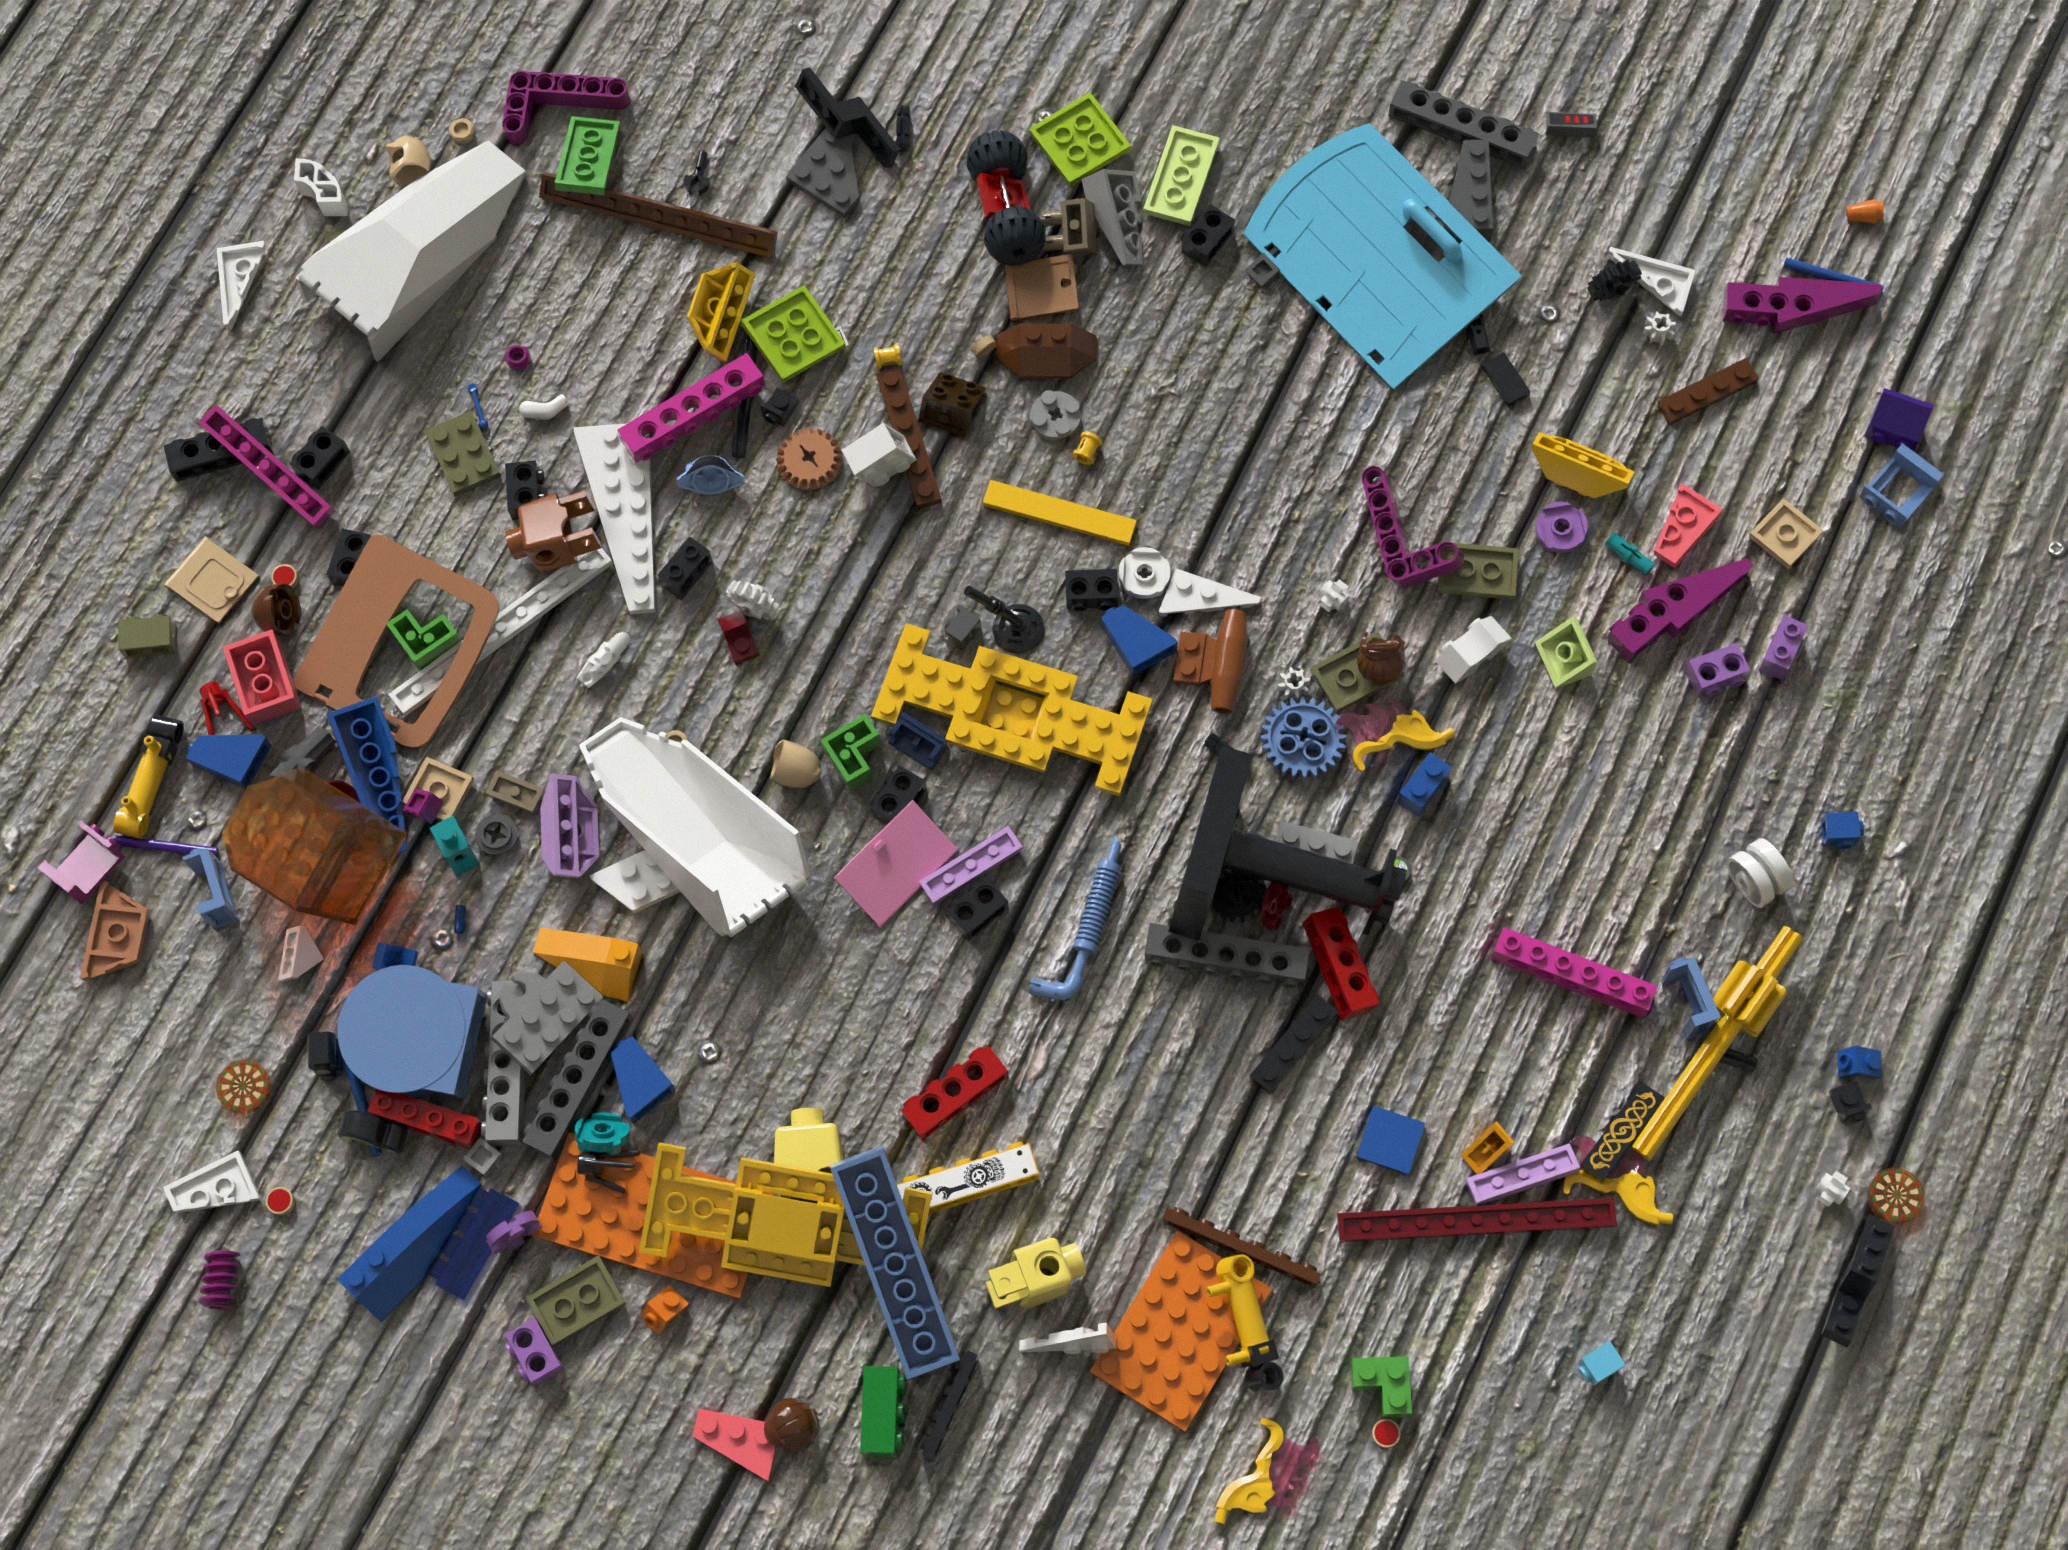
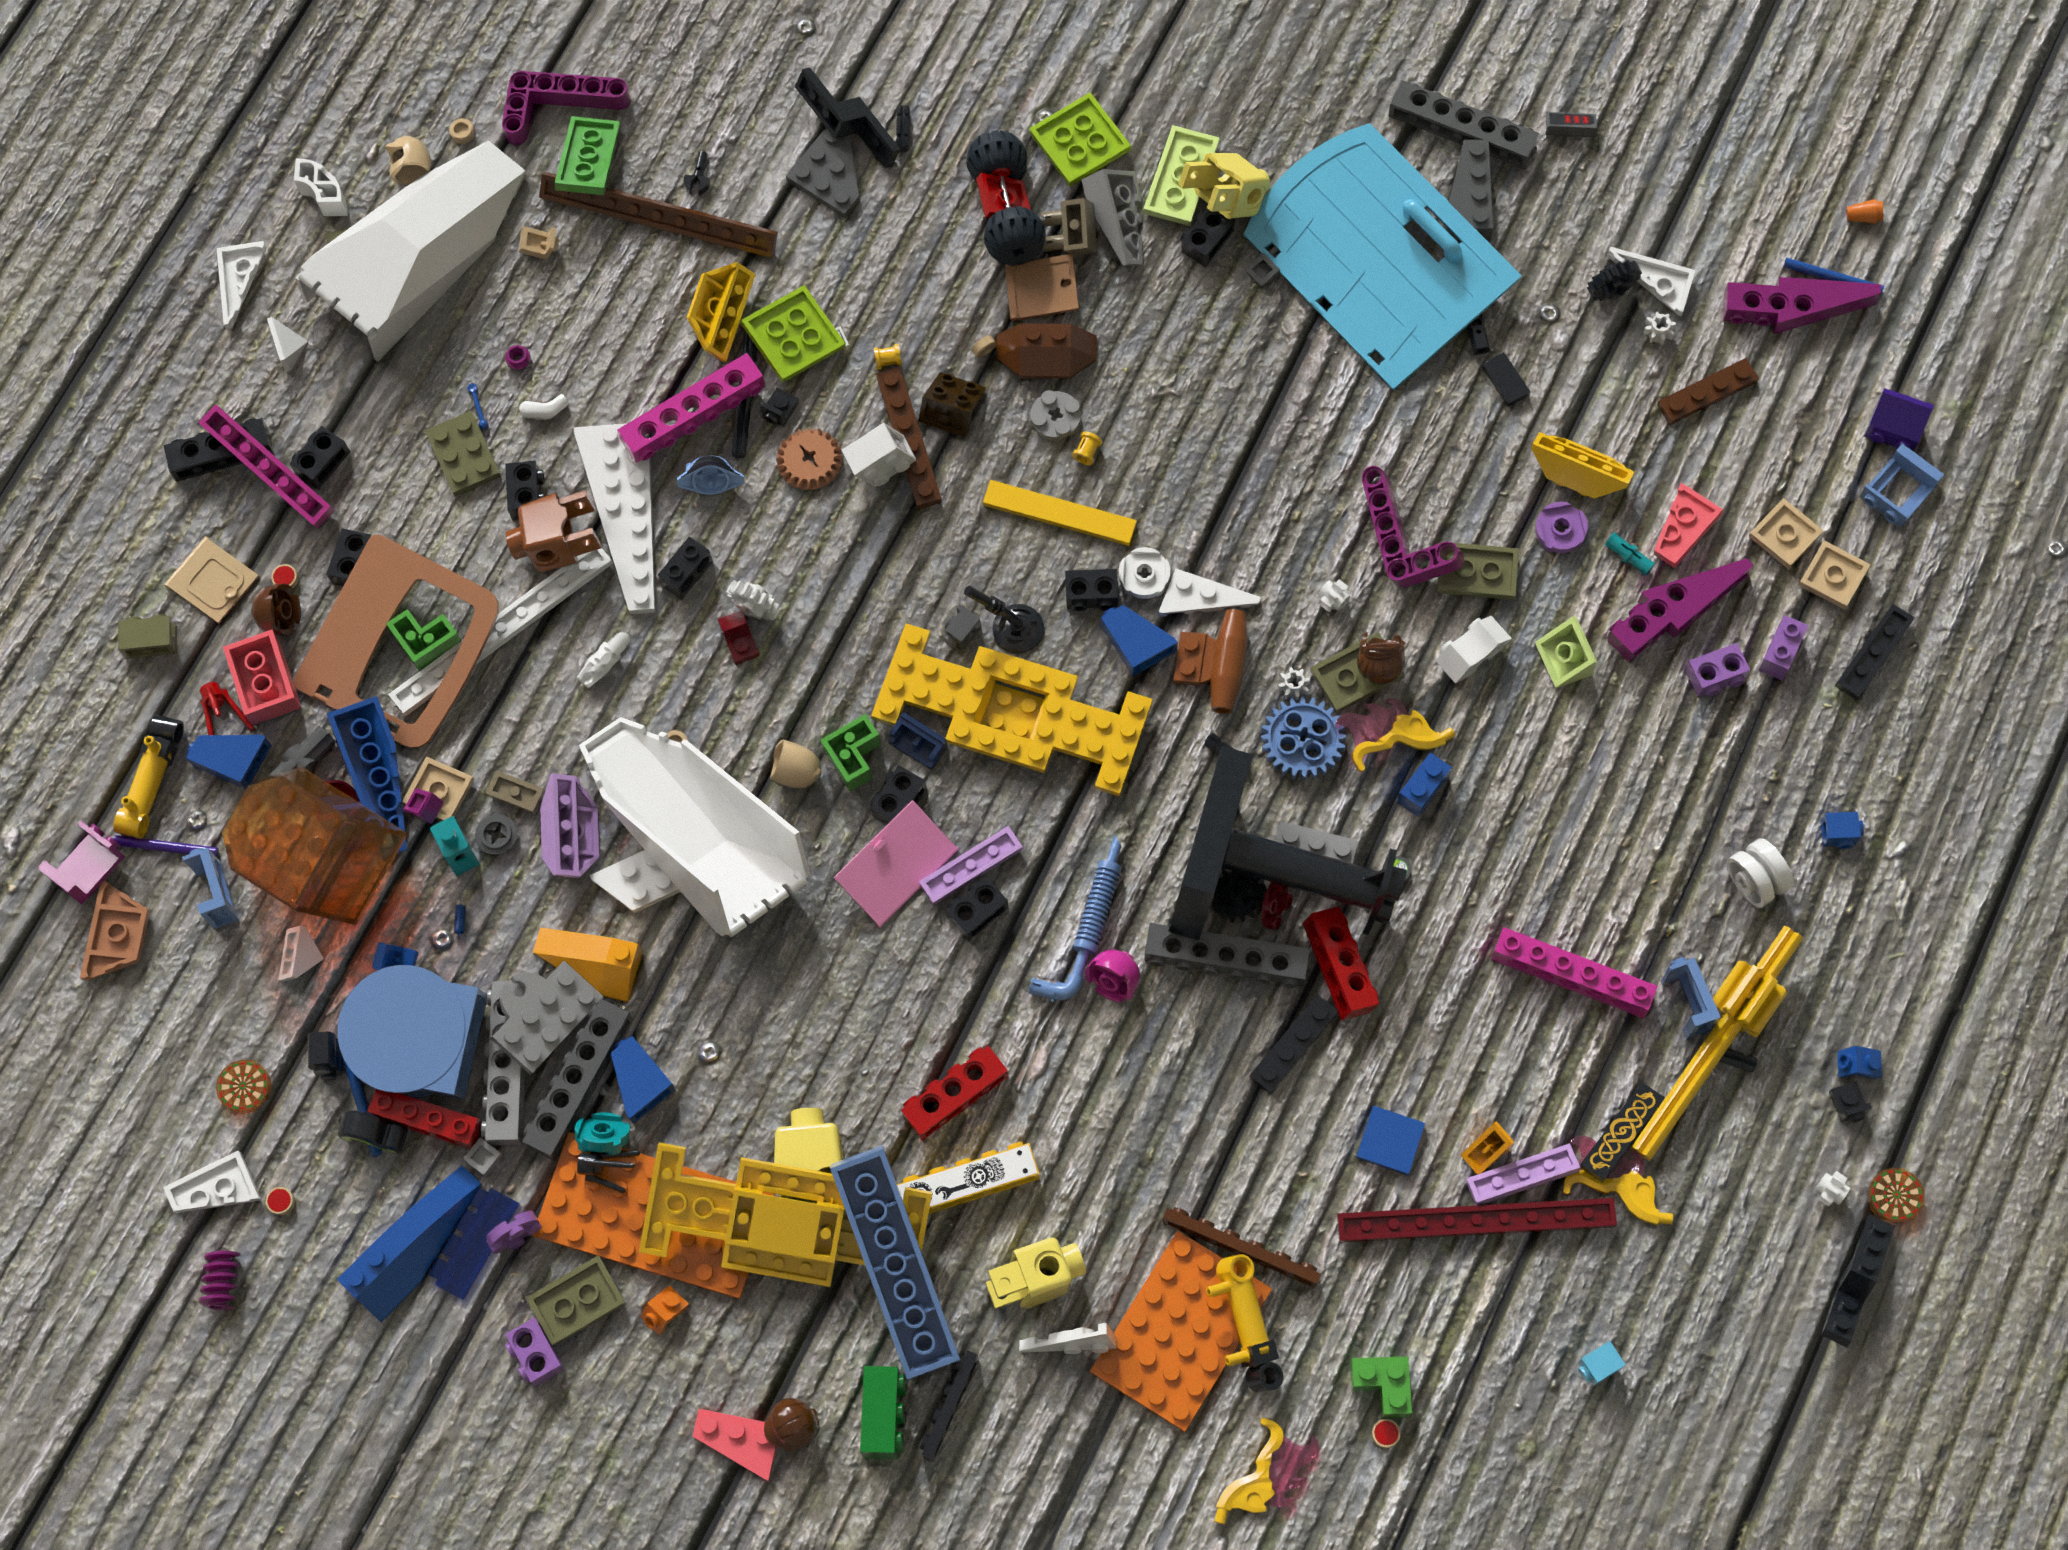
none -> white slope [267,317,308,372]
none -> tan bracket [518,226,559,260]
none -> dark pink cylinder [1085,950,1140,1002]
none -> light yellow piece [1178,153,1270,219]
none -> tan plate [1798,540,1871,610]
none -> black plate [1835,604,1915,700]

